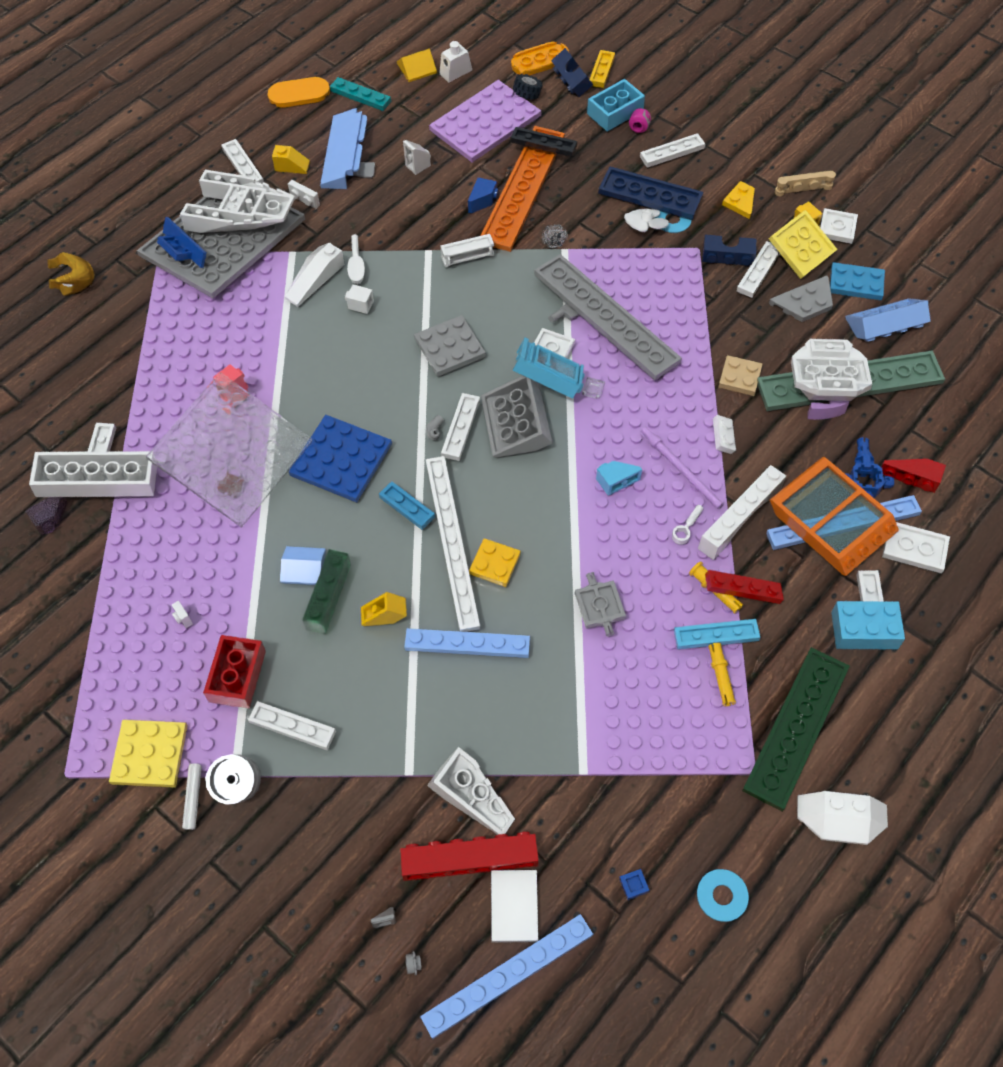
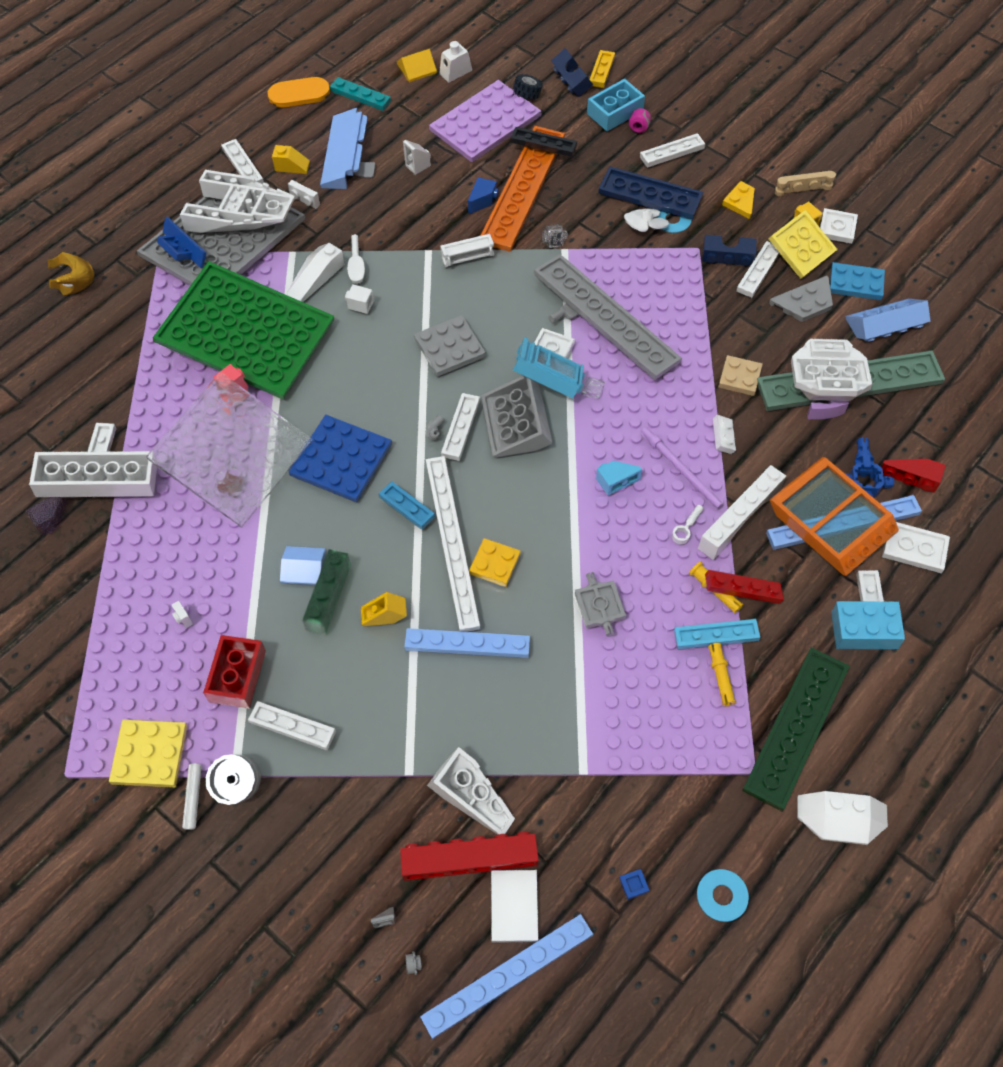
light orange tile [511,42,569,76] -> none
none -> green plate [153,261,334,399]

